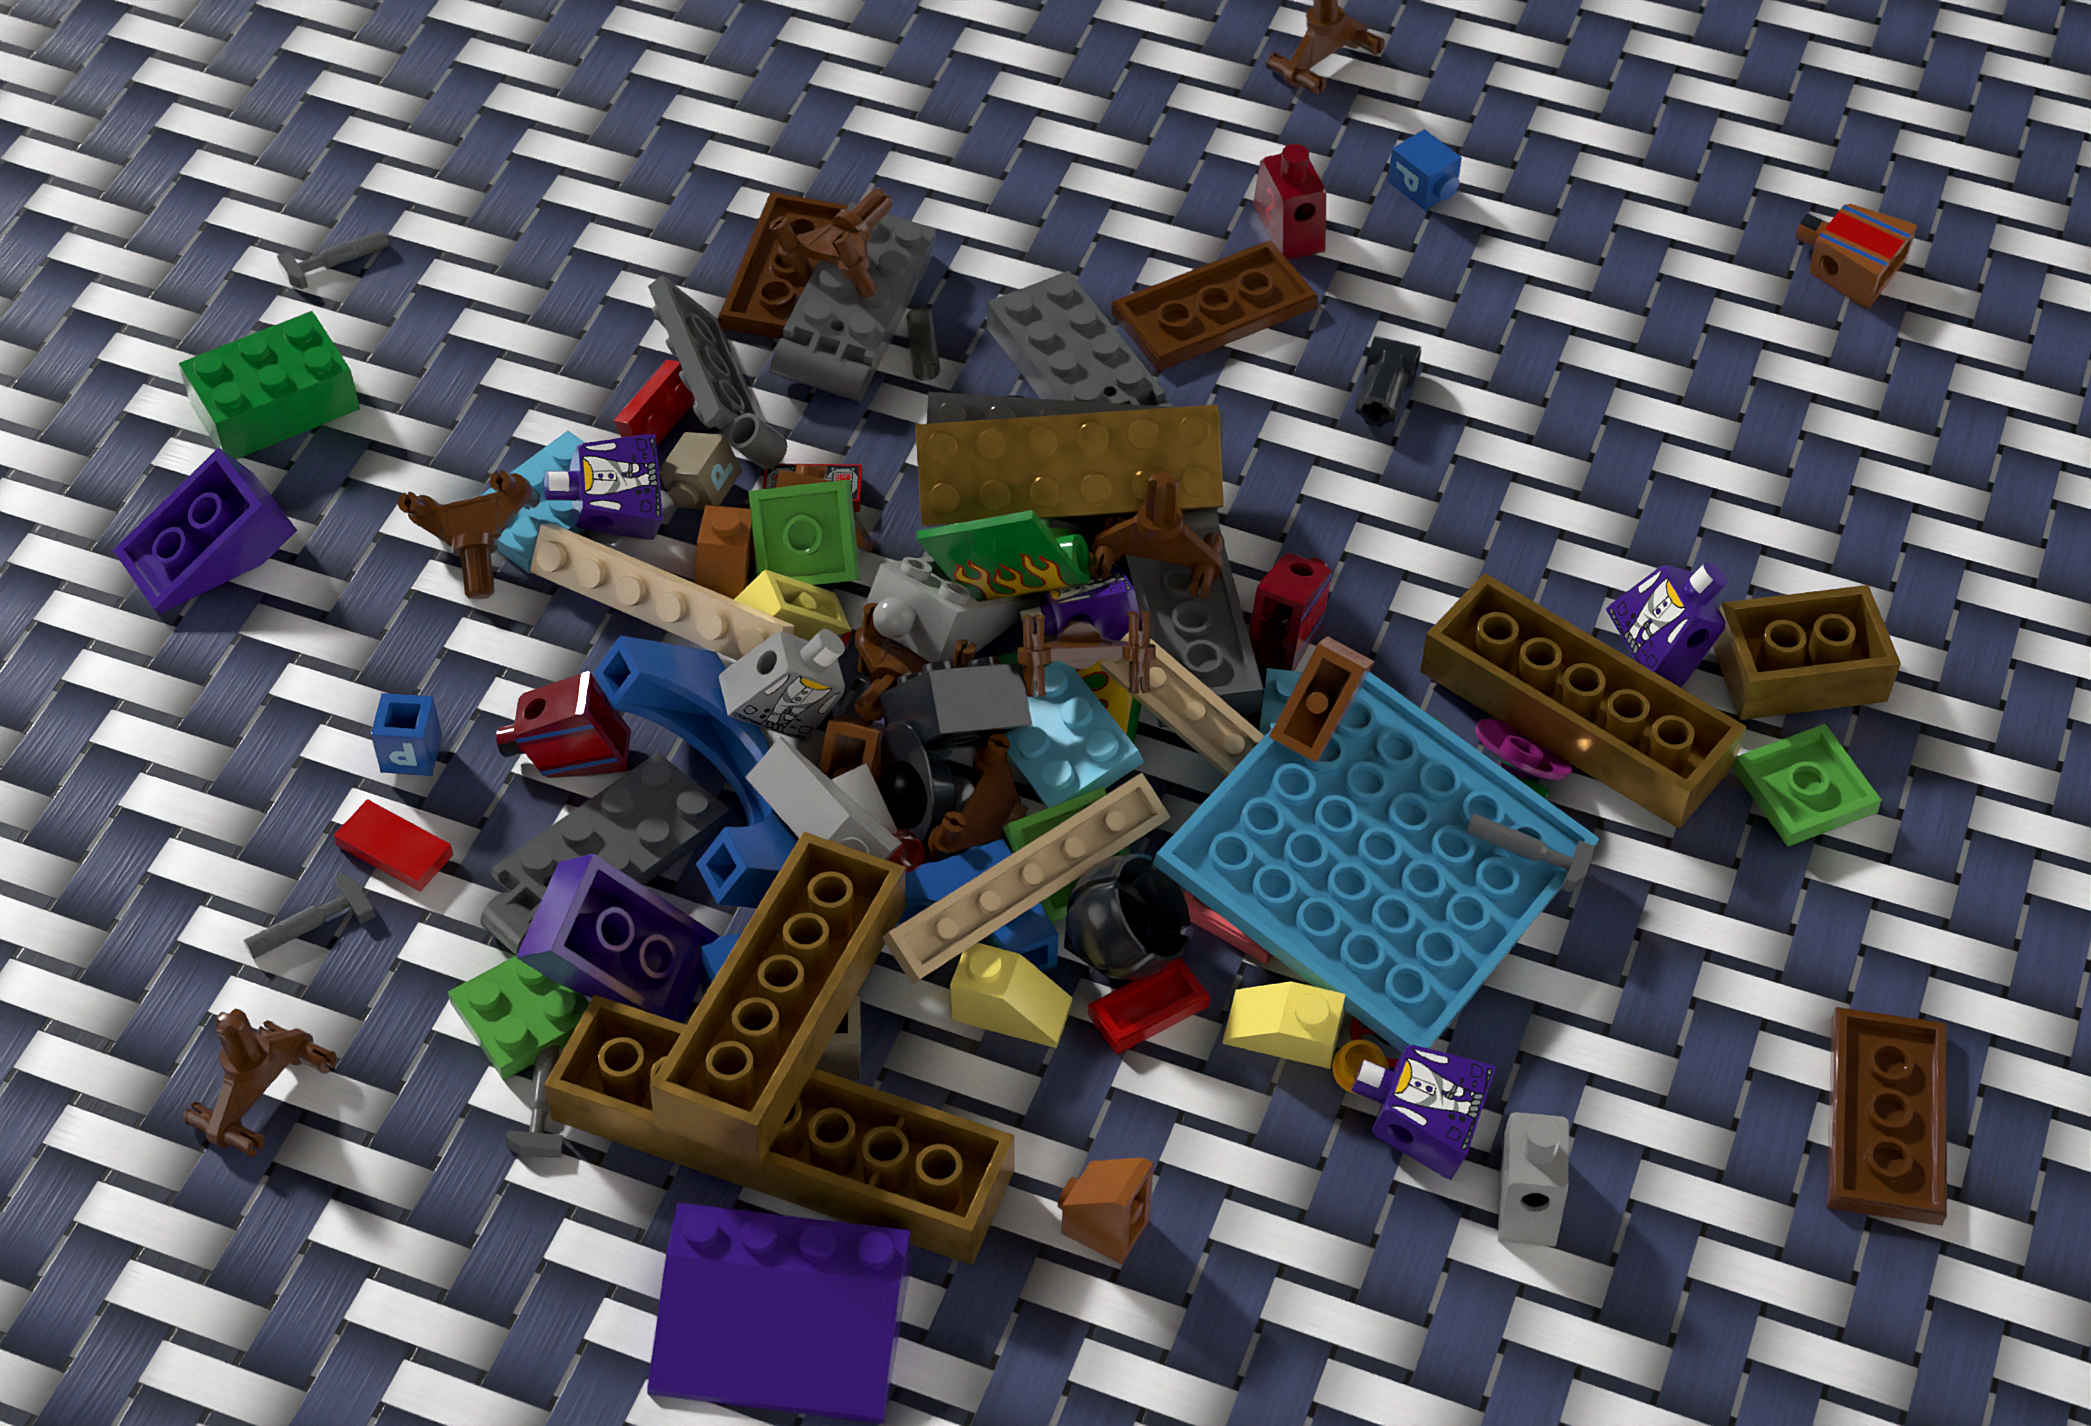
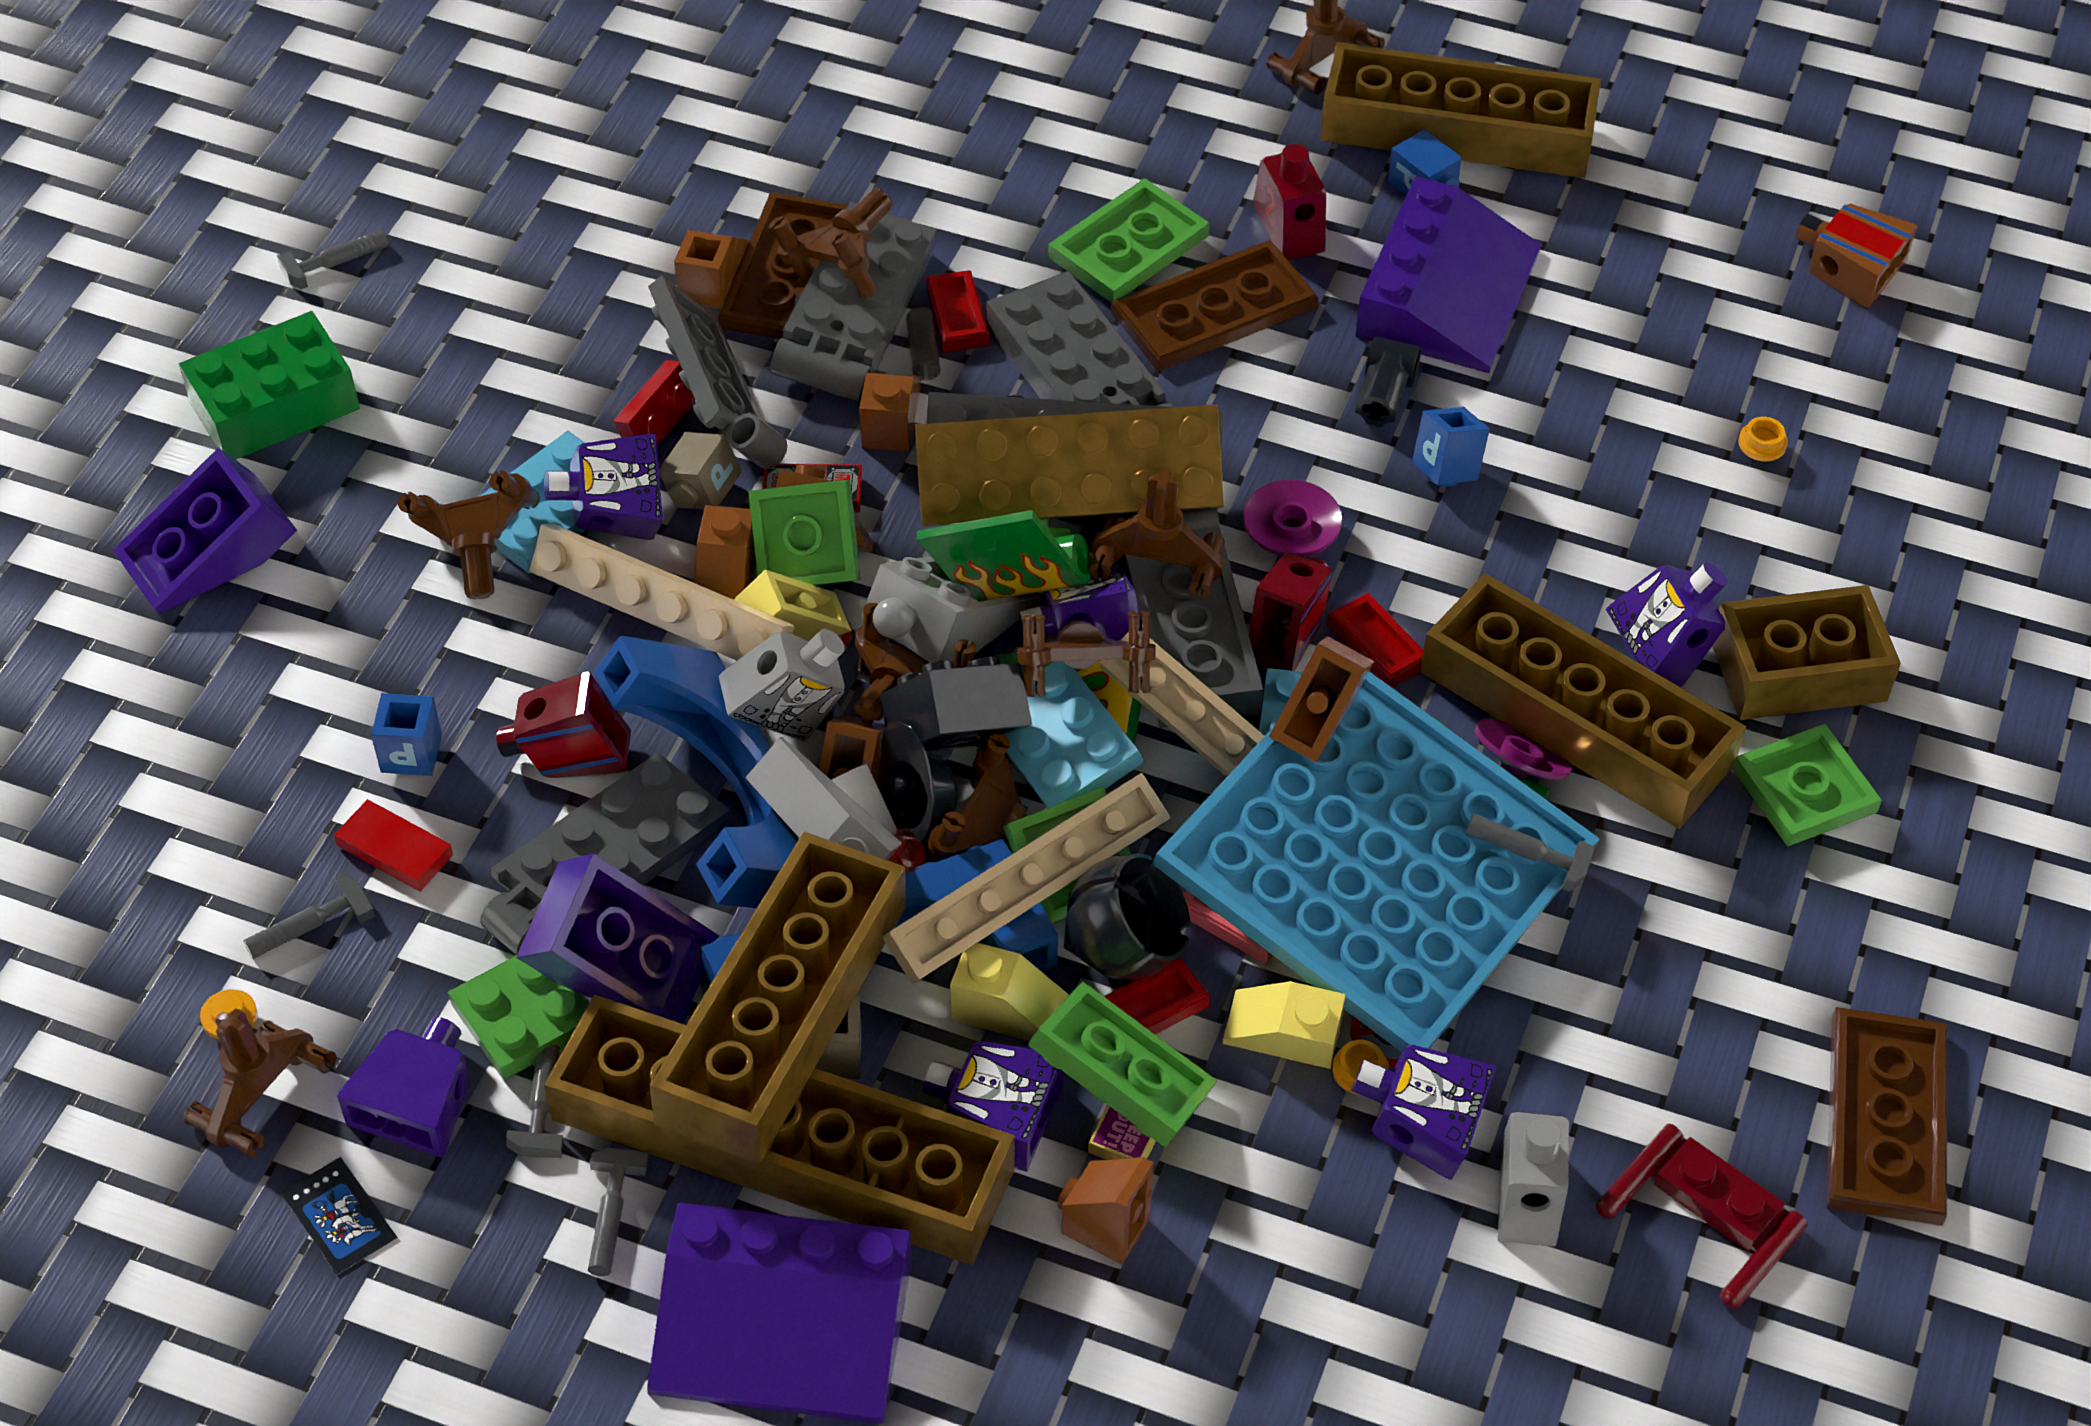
none -> light orange plate [200,989,258,1041]
none -> black sticker [280,1157,398,1275]
none -> dark purple torso [337,1017,470,1158]
none -> dark grey piece [588,1147,649,1276]
none -> dark orange slope [674,230,749,309]
none -> dark orange slope [859,372,921,452]
none -> torso [923,1041,1064,1172]
none -> red tile [926,270,989,353]
none -> bright green plate [1028,981,1217,1148]
none -> bright green plate [1048,178,1210,303]
none -> tile [1088,1105,1156,1160]
none -> magenta dish [1243,480,1342,557]
none -> pearl gold brick [1320,42,1601,178]
none -> red tile [1327,592,1424,688]
none -> dark purple slope [1355,176,1541,374]
none -> blue brick [1412,407,1490,487]
none -> dark red plate [1596,1124,1808,1309]
none -> light orange plate [1738,416,1788,461]

